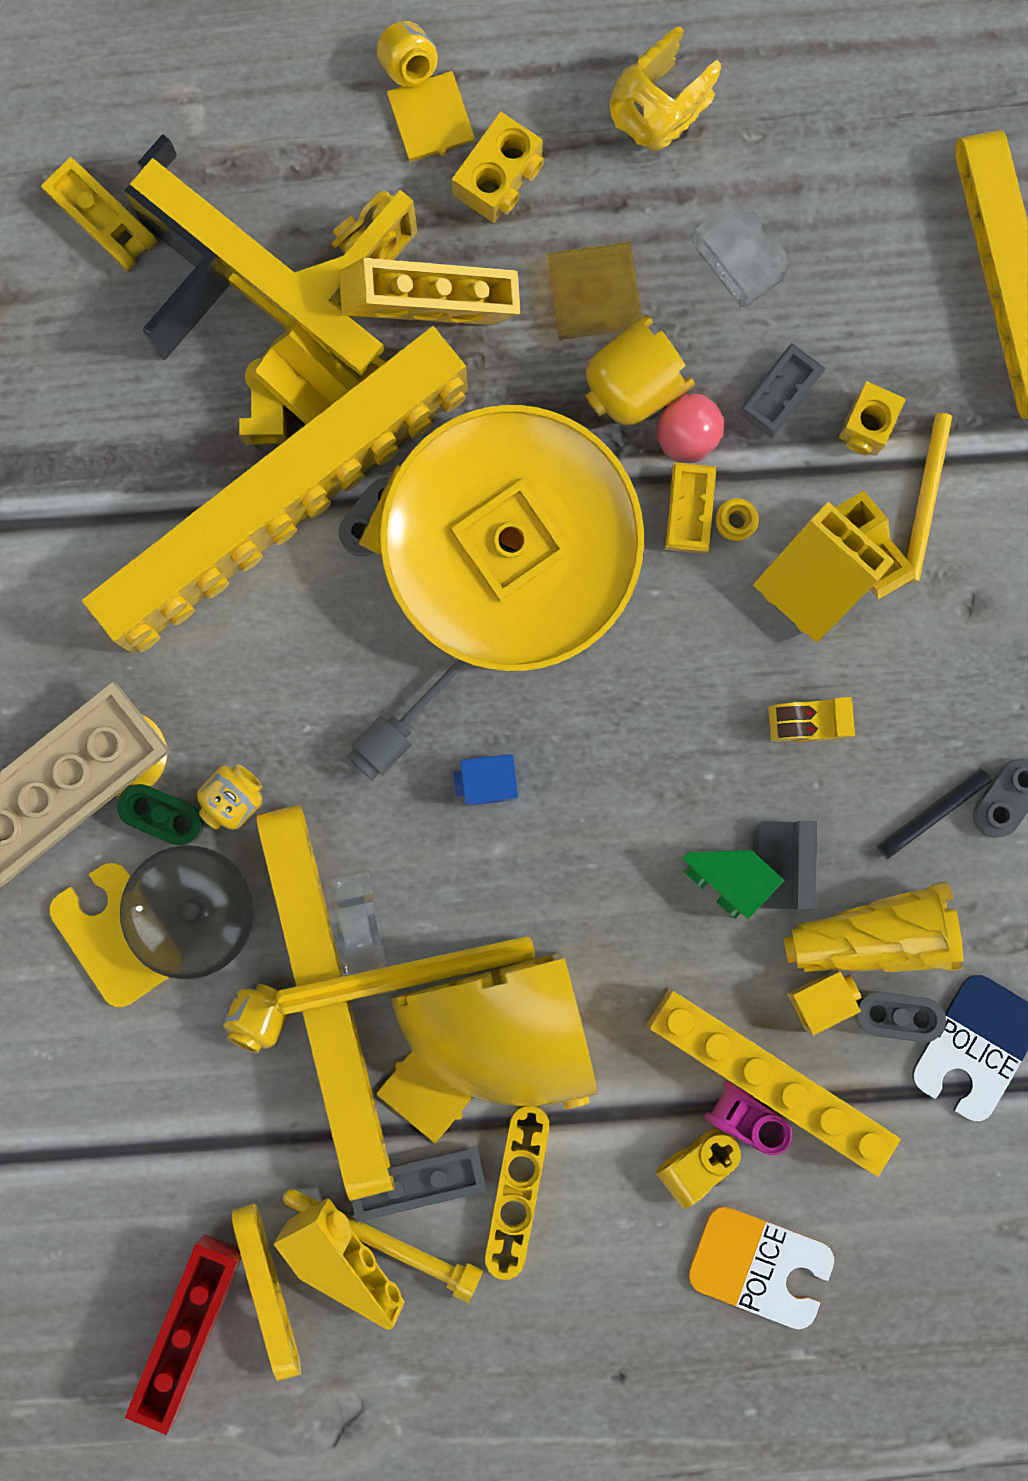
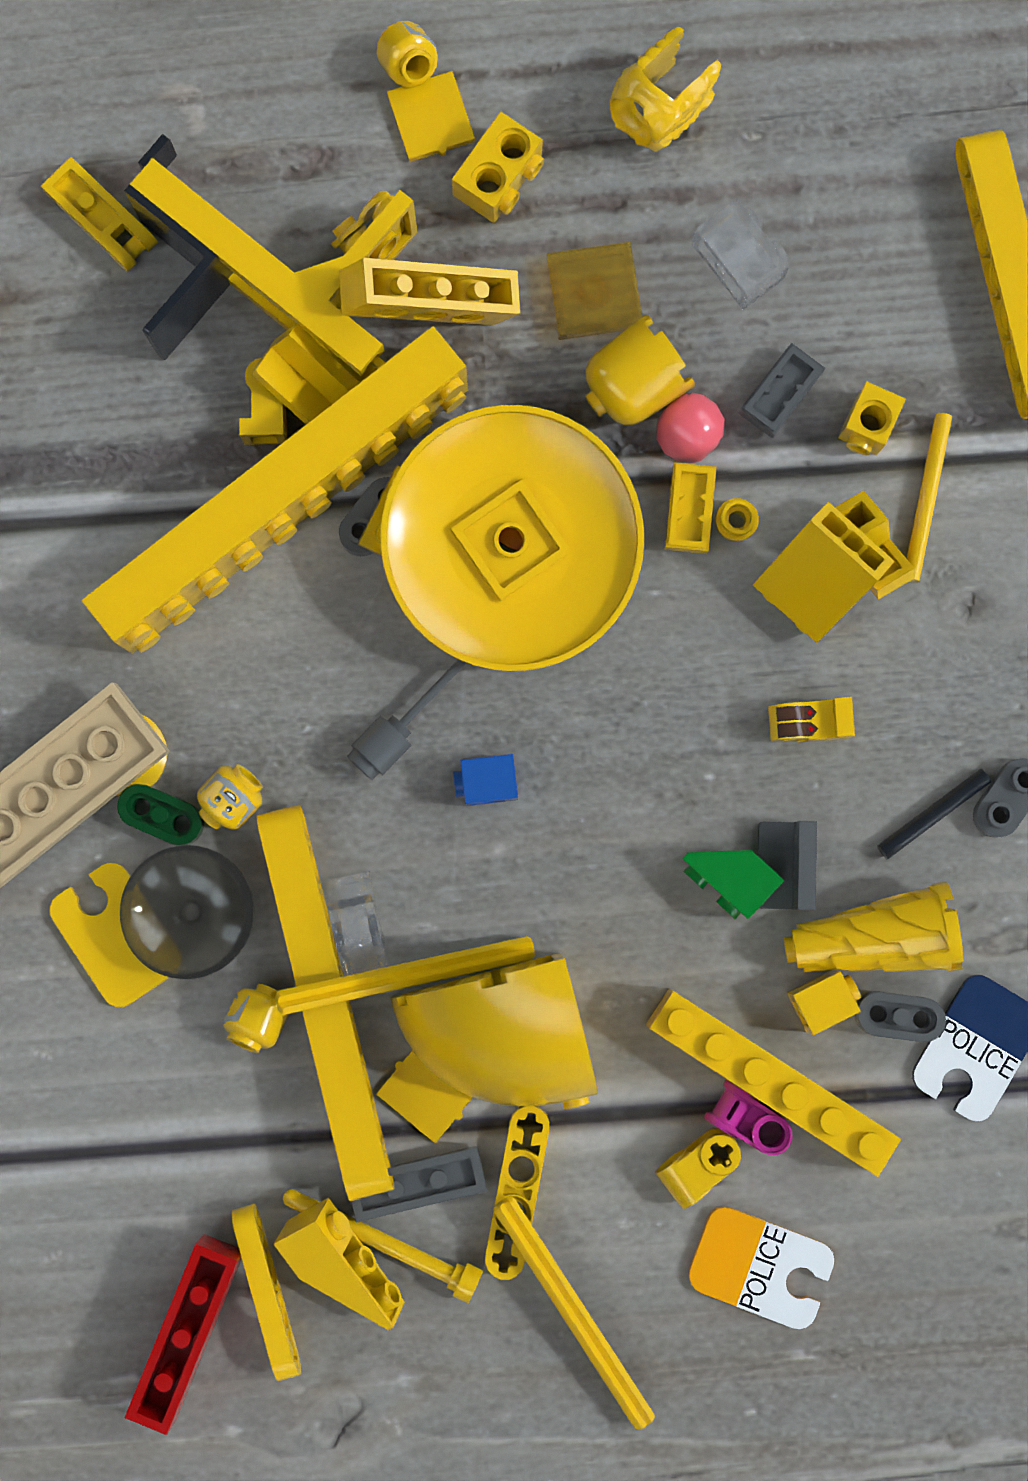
none -> yellow axle [493,1196,655,1430]

